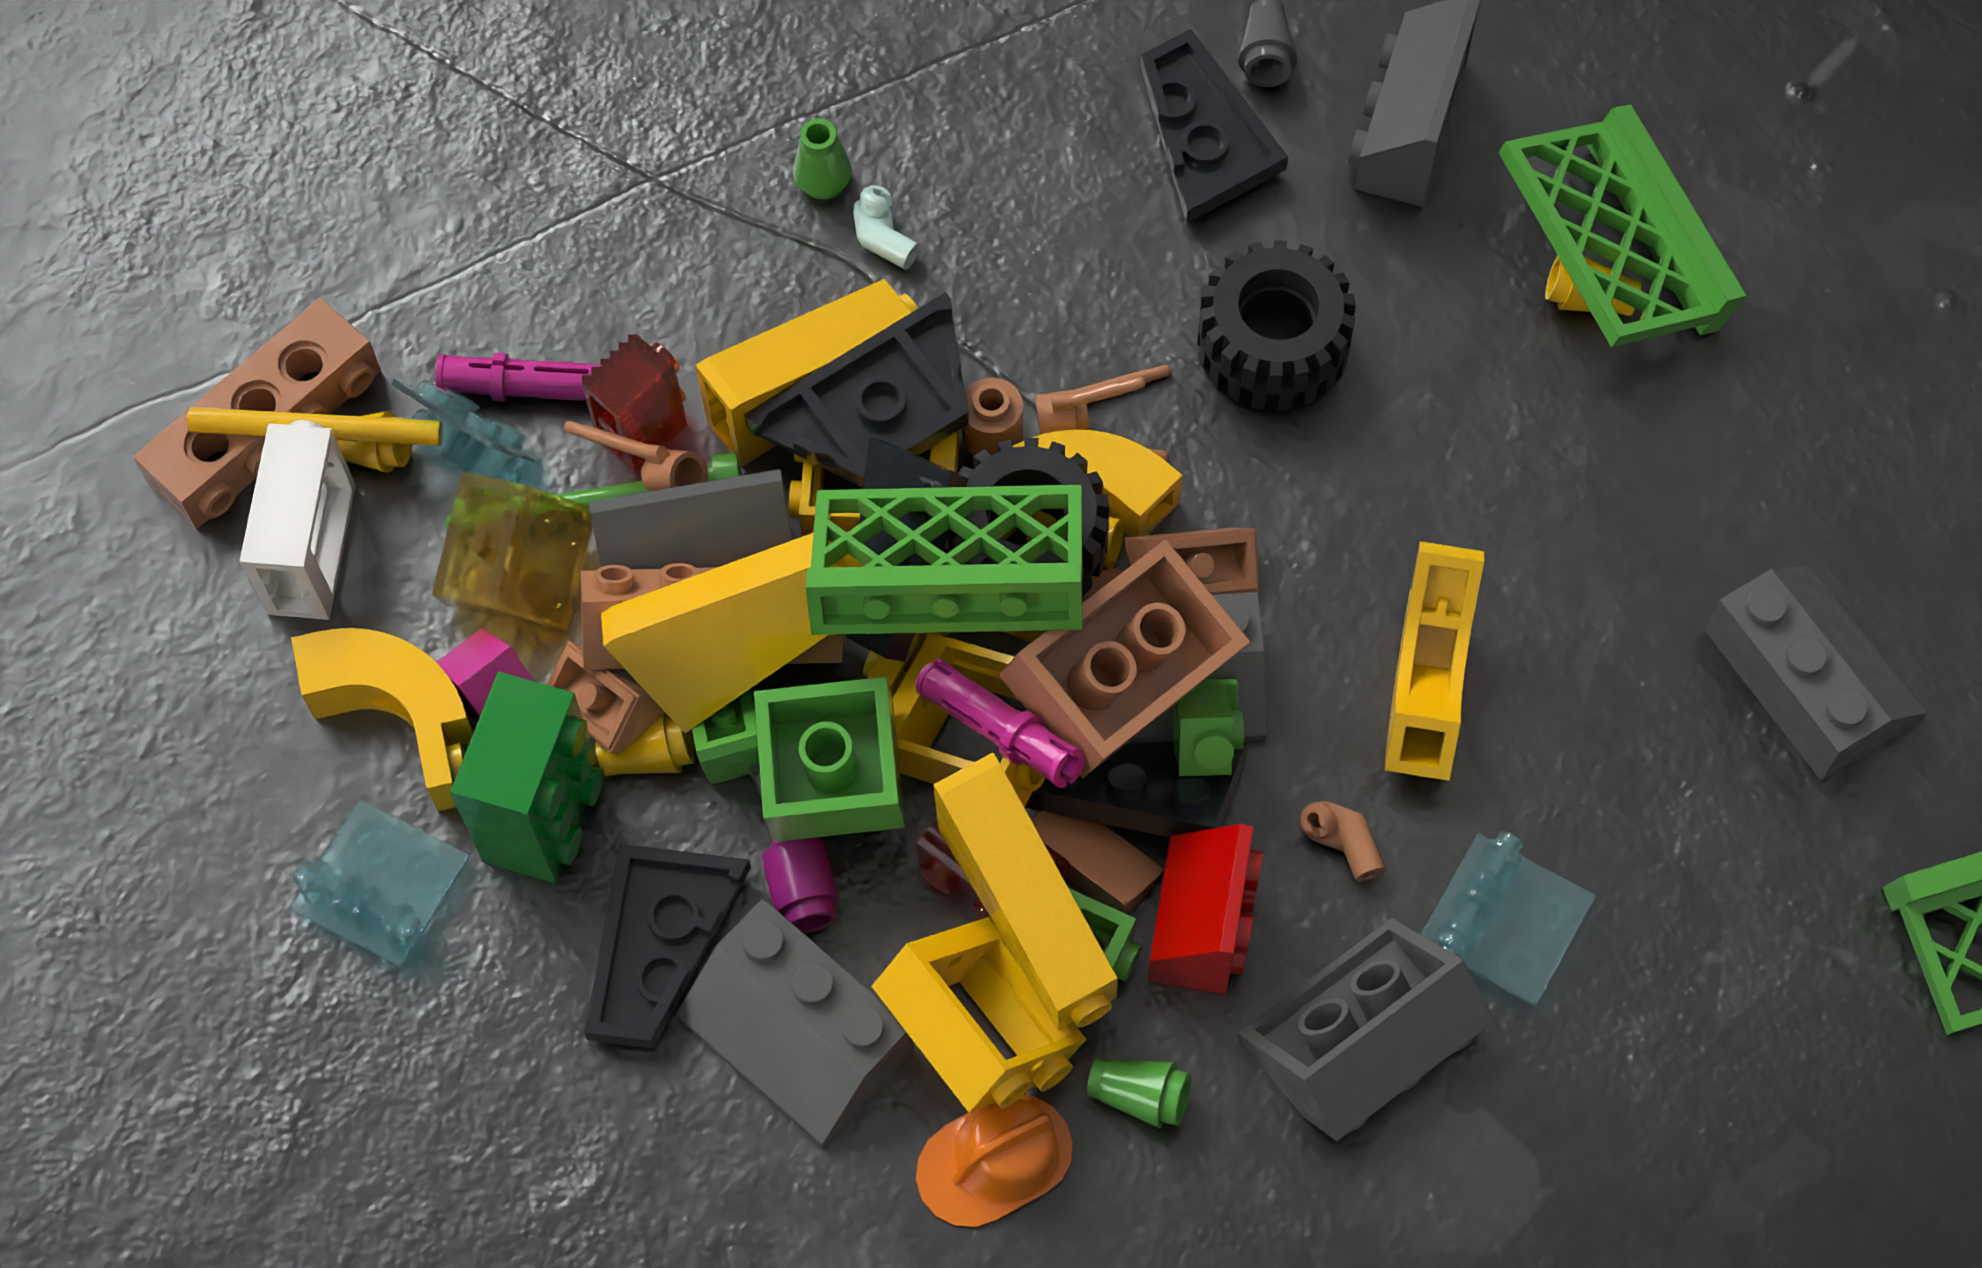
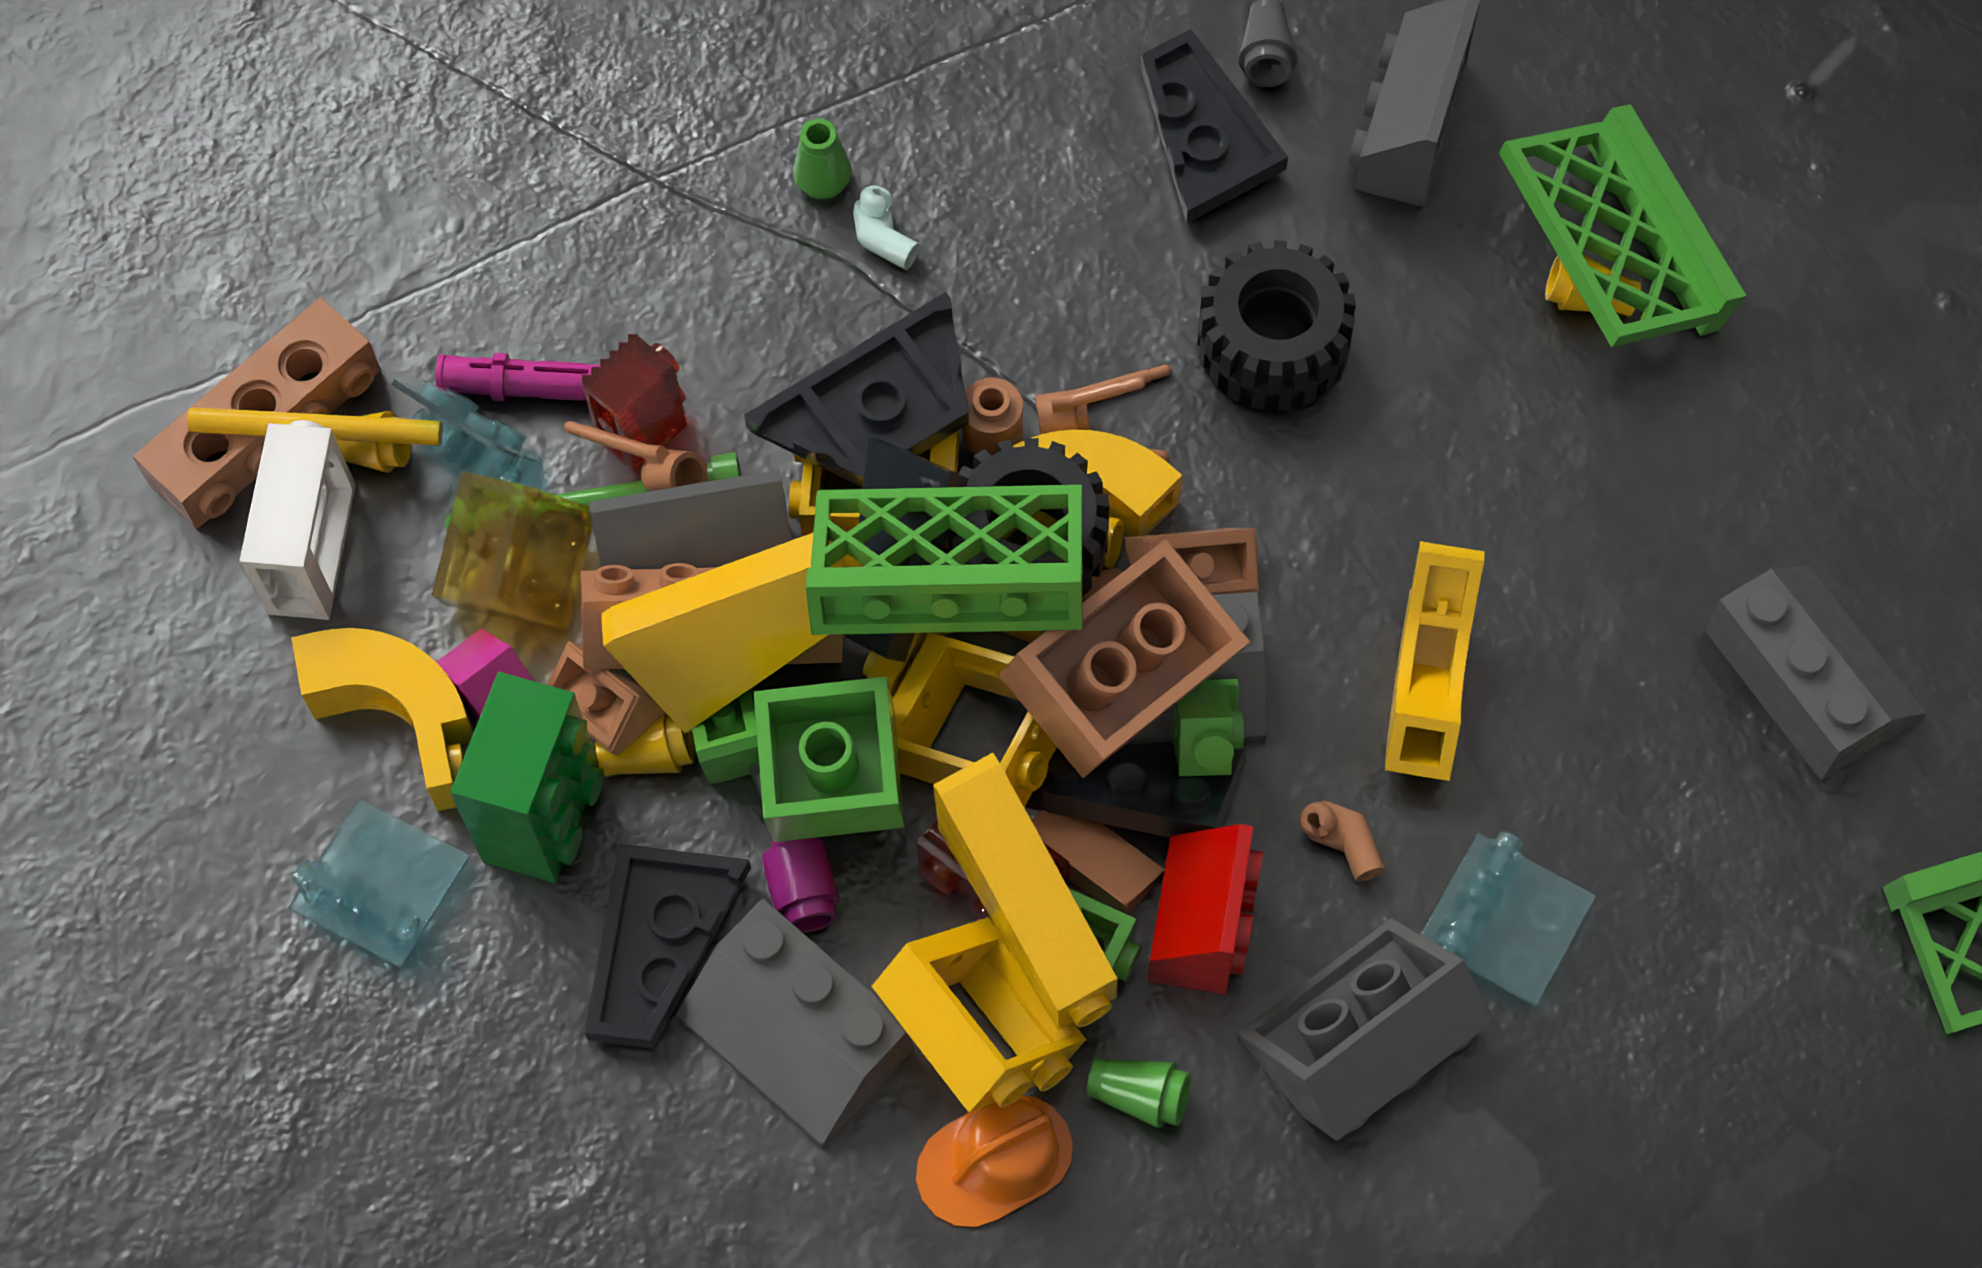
yellow slope [695,279,918,468] -> none
dark pink pin [916,659,1085,788] -> none

